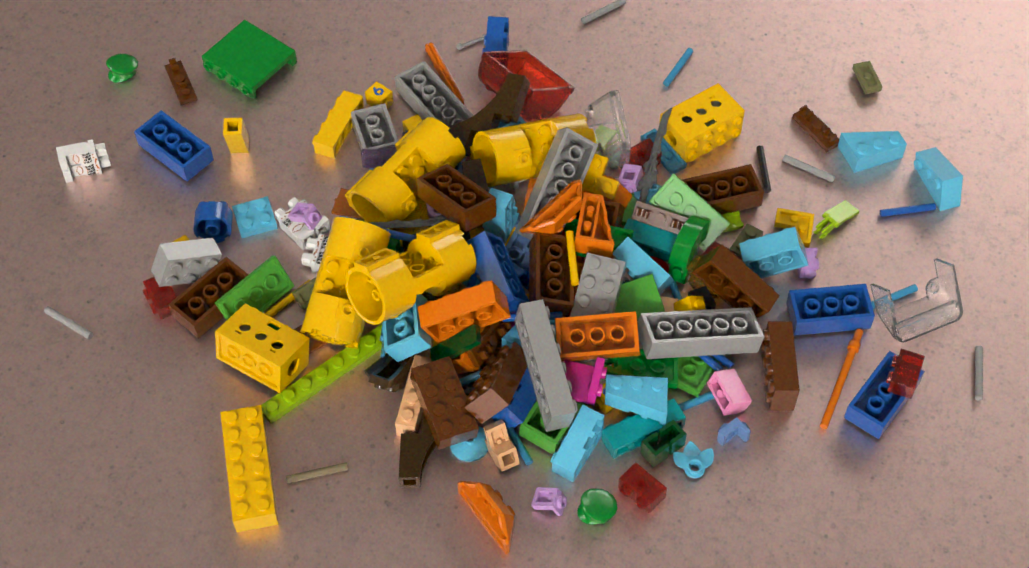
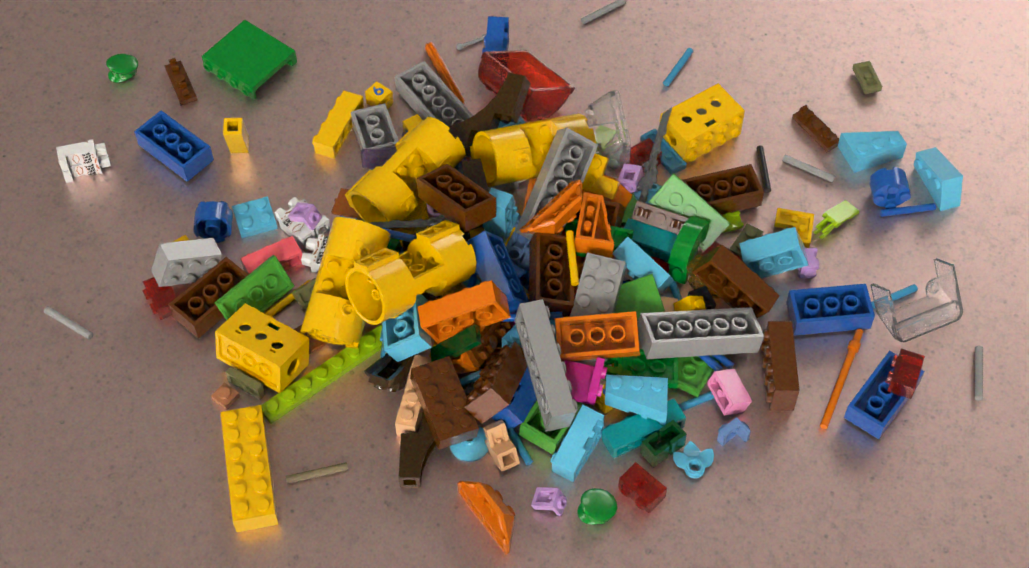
none -> nougat plate [211,382,240,410]
none -> olive plate [226,366,265,400]
none -> coral brick [240,236,303,274]
none -> blue brick [869,167,911,209]

